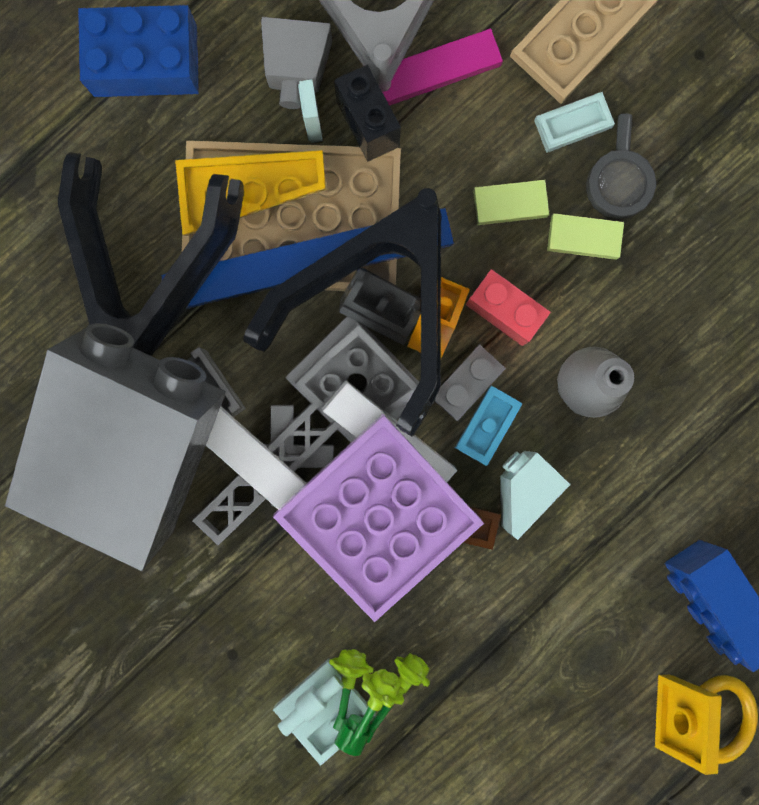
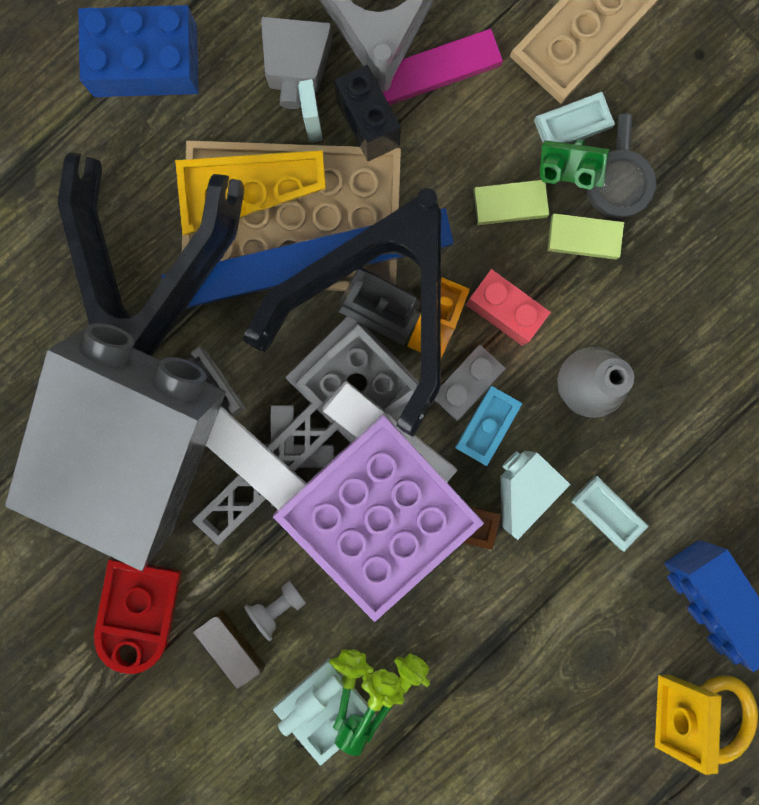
none -> red tile [94,558,182,674]
none -> slope [193,609,266,689]
none -> light grey piece [244,580,307,642]
none -> green hips [539,139,610,190]
none -> light aqua tile [570,475,649,552]

